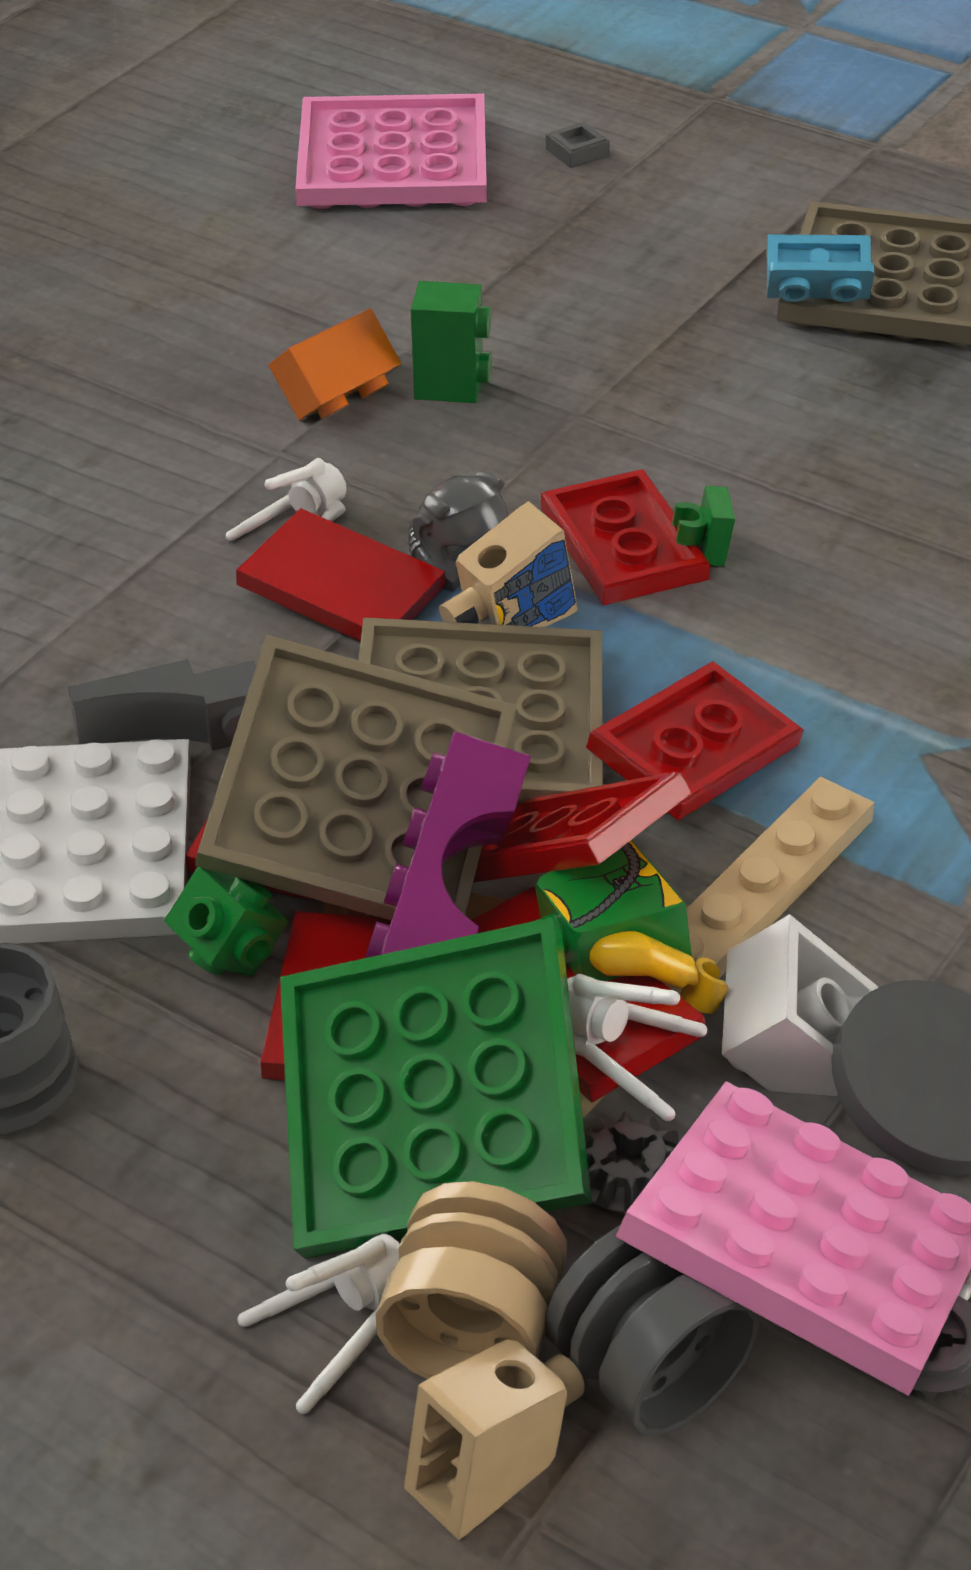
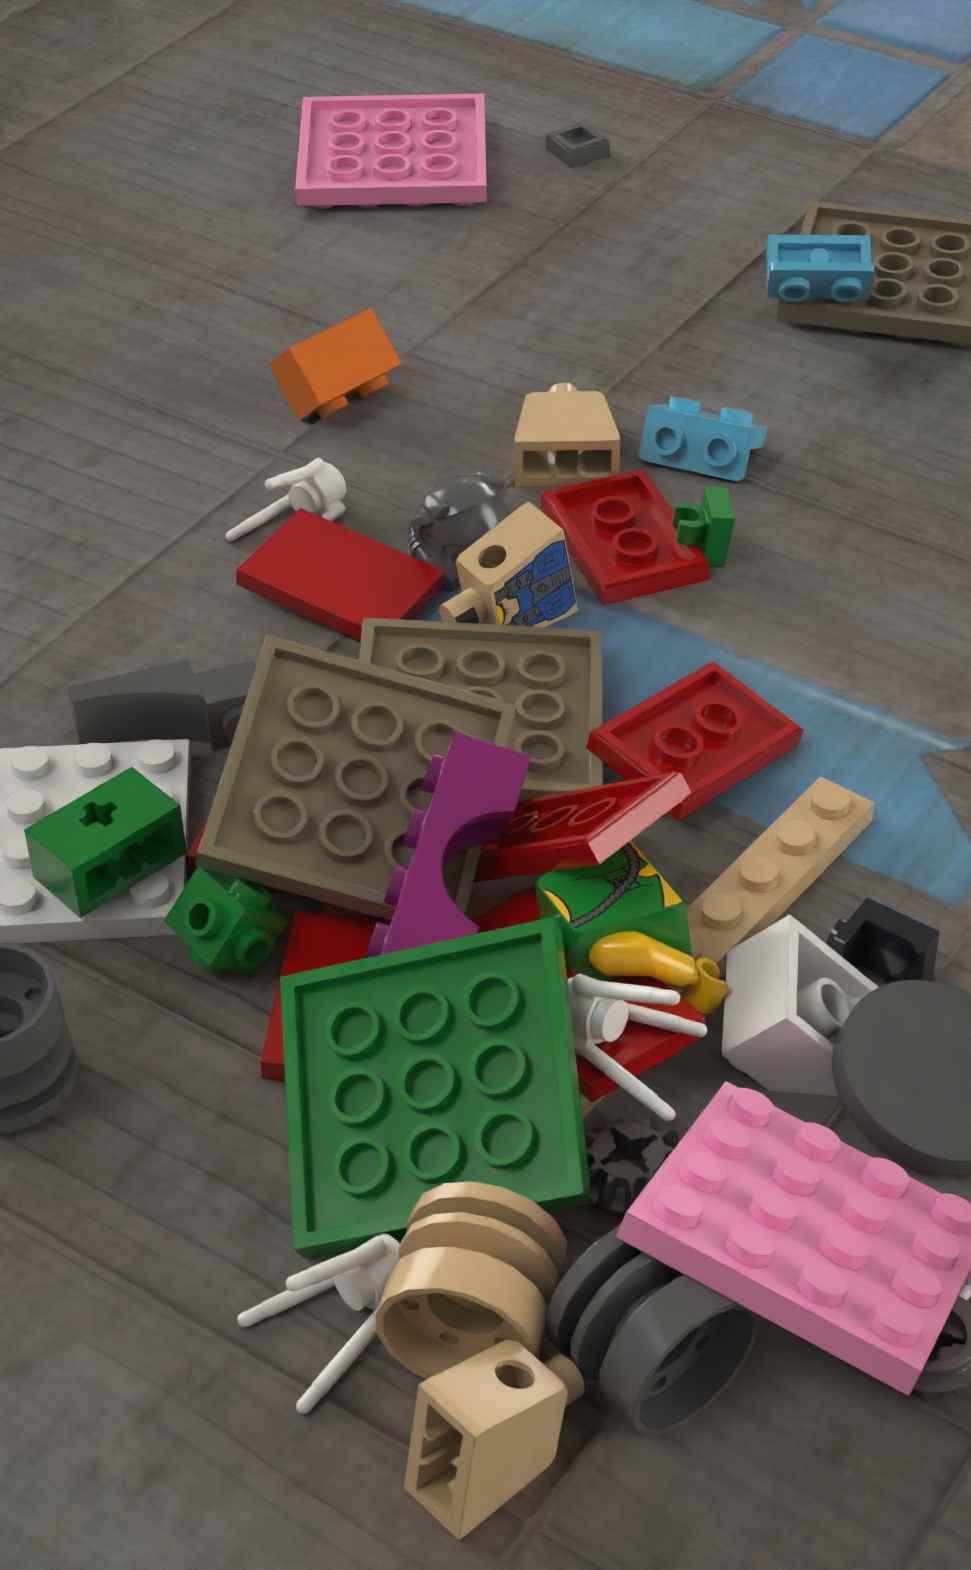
green brick [411,281,492,403] -> none
none -> green brick [24,767,187,918]
none -> tan torso [514,383,620,488]
none -> medium azure bracket [638,396,767,481]
none -> black bracket [826,897,940,982]

